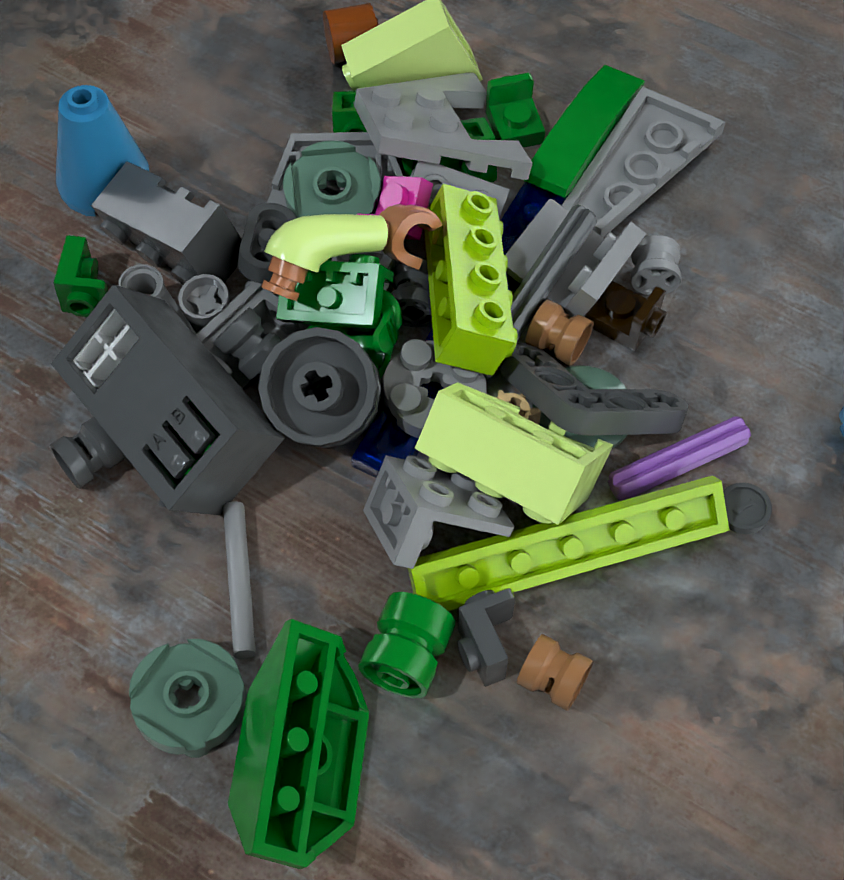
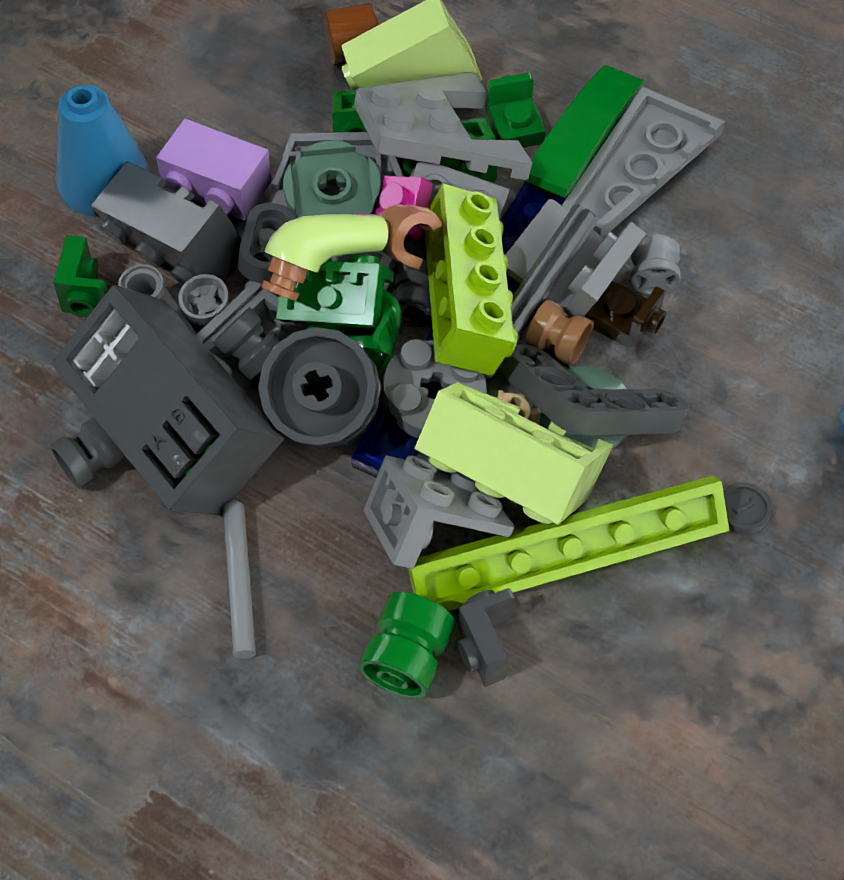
sand green plate [129,639,246,758] -> none
green wedge [228,619,369,869] -> none
medium nougat wheel [517,634,594,711] -> none
medium lavender axle [608,417,751,501] -> none
none -> lavender brick [156,118,272,221]

